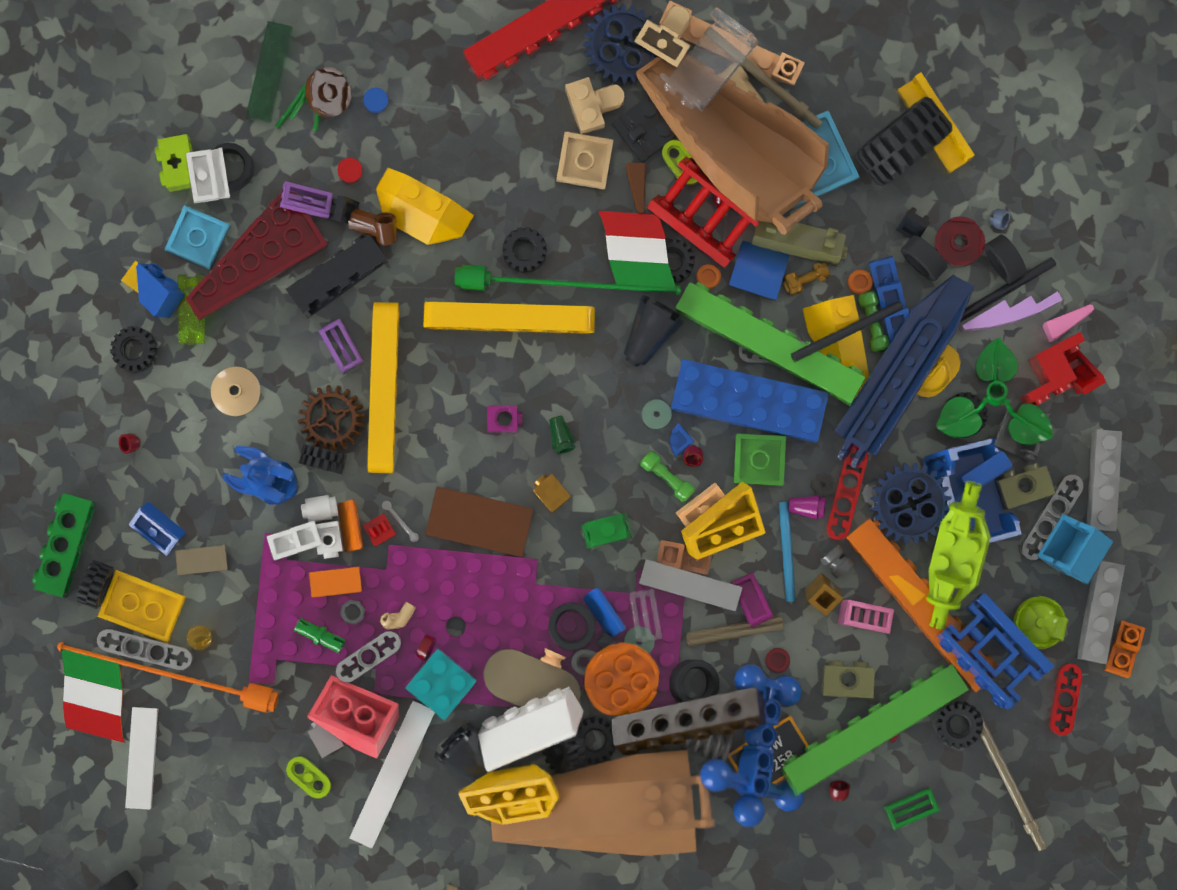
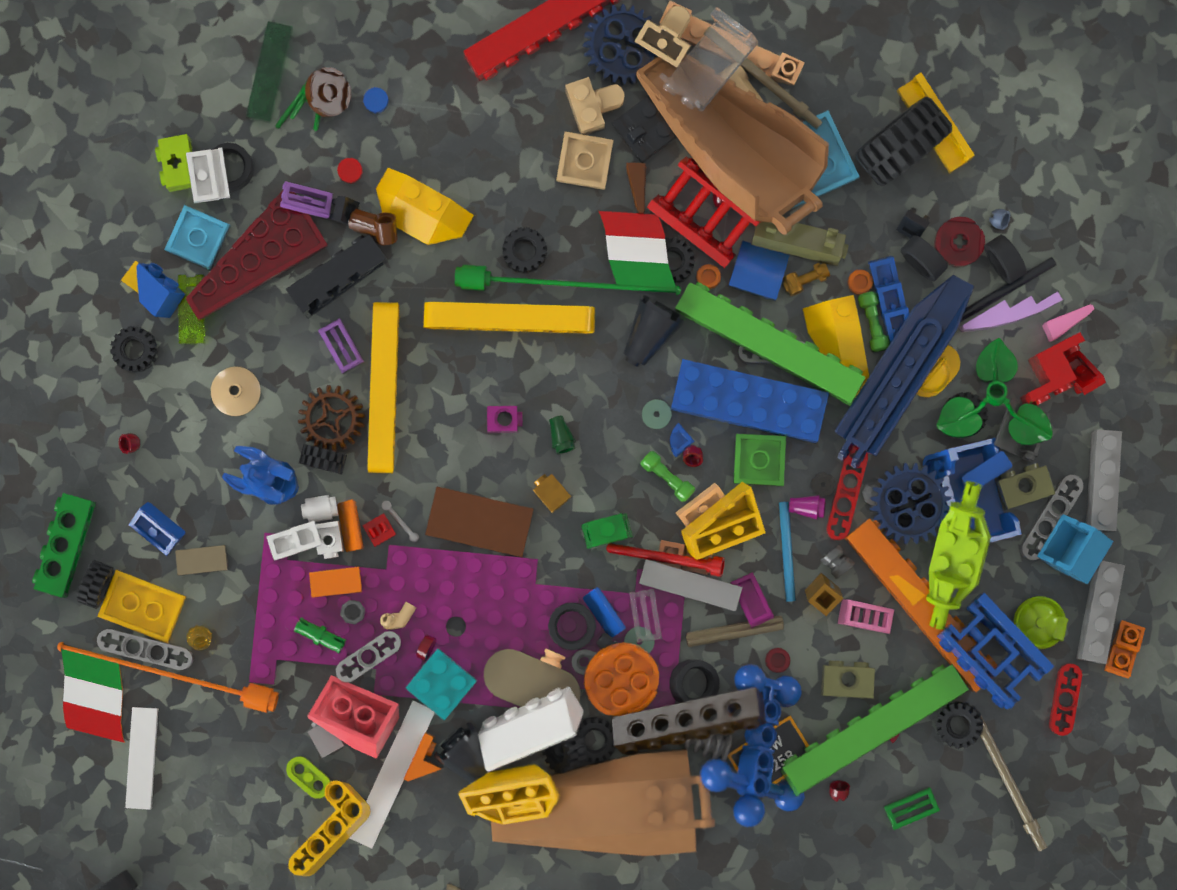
lime plate [662,140,698,186] -> none
black piece [790,301,903,362] -> none
none -> yellow beam [288,780,371,877]
none -> orange slope [404,732,443,781]
none -> red piece [606,543,725,577]

